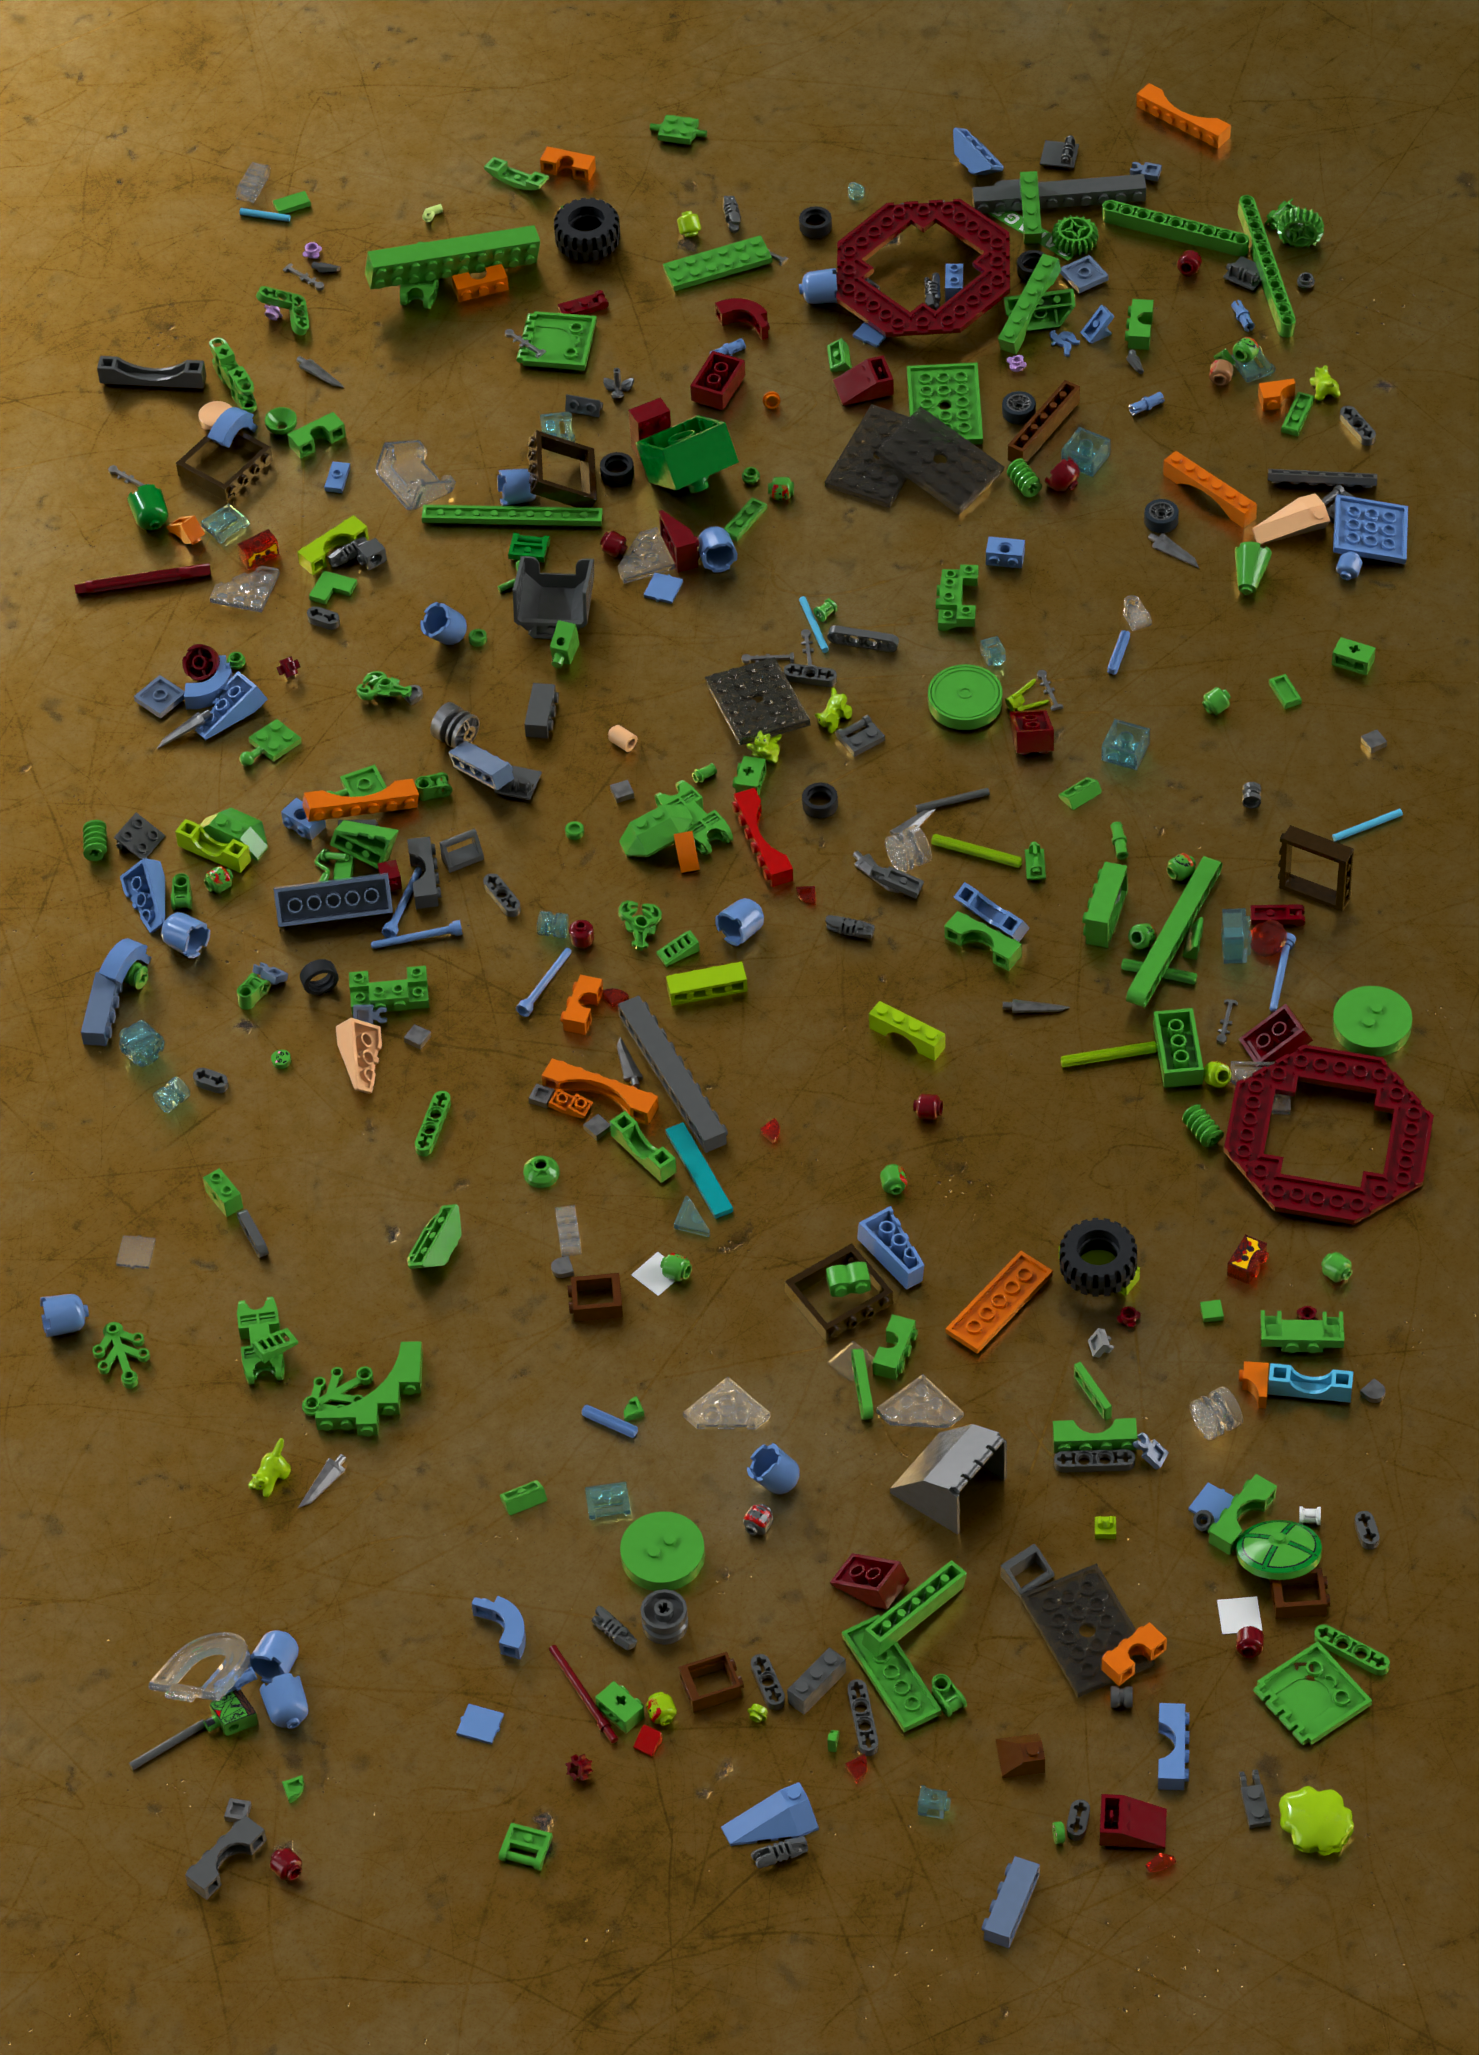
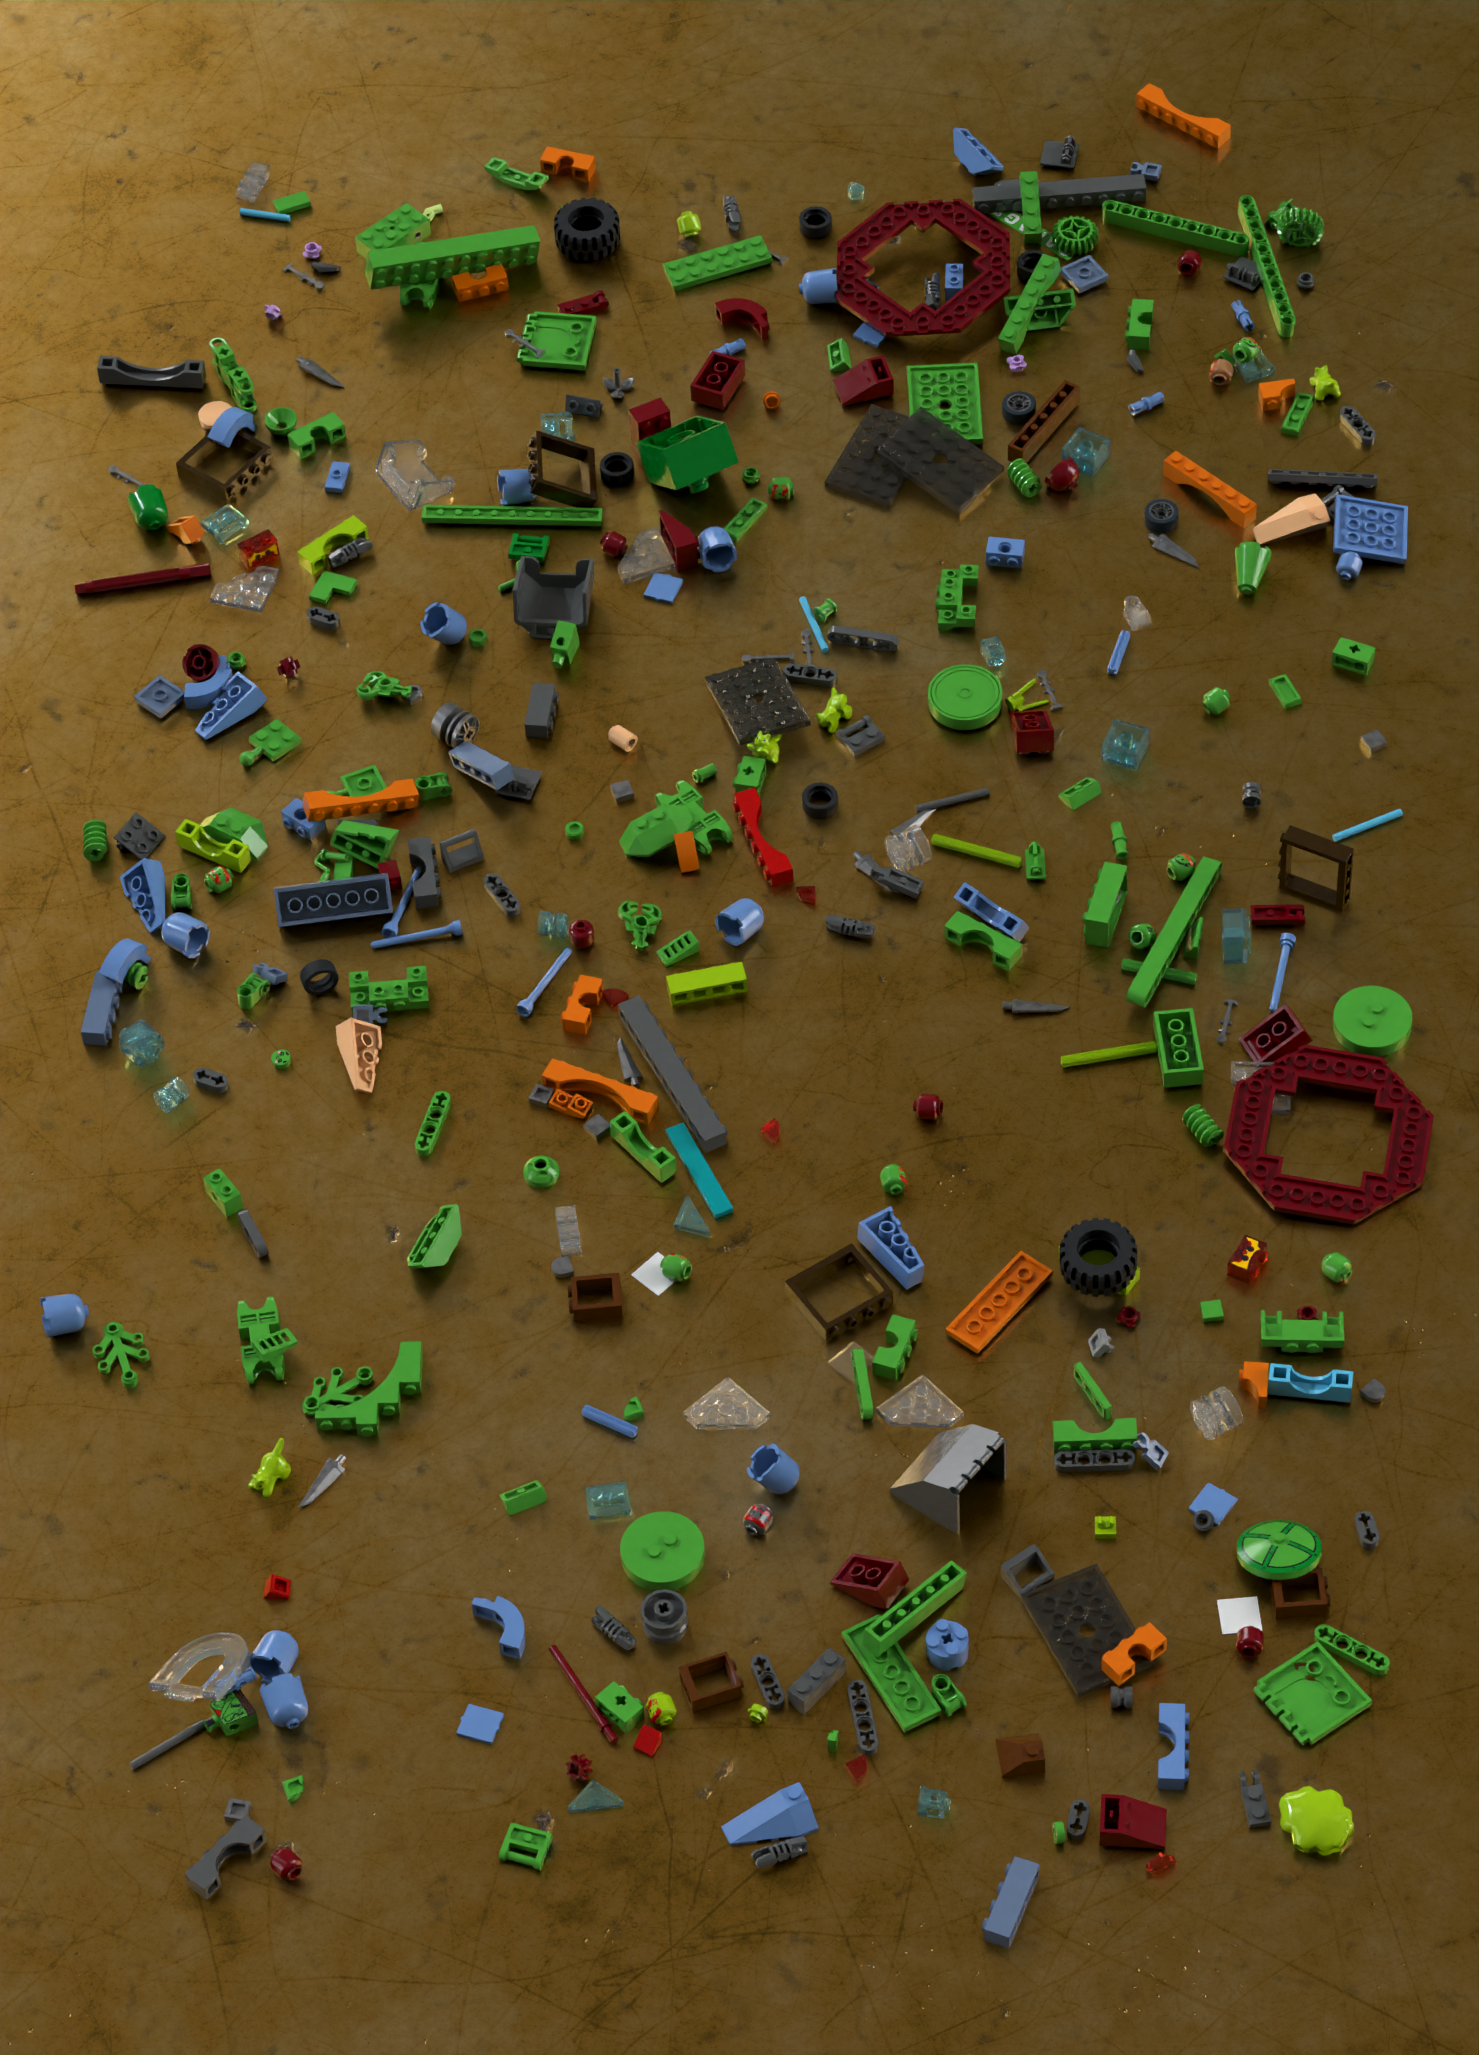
clear piece [116,1235,156,1269] -> none
flat silver bar [157,709,212,749] -> none
bright green beam [256,286,309,336] -> none
dark grey brick [357,538,387,570] -> none
flat silver tile [404,1024,431,1050] -> none
bright green plate [650,115,707,145] -> none
bright green brick [826,1262,871,1297] -> none
lime arch [869,1001,945,1061] -> none
medium blue piece [1050,330,1080,357] -> none
medium blue slope [1080,305,1115,343] -> none
lime head [1203,1061,1232,1088] -> none
bright green arch [1208,1474,1277,1555] -> none
clear red tile [1249,920,1287,957] -> none
white bush [1299,1506,1321,1525] -> none
none -> red slope [263,1574,291,1599]
none -> bright green piece [355,203,431,259]
none -> clear light blue tile [567,1779,624,1812]
none -> medium blue brick [926,1619,969,1671]

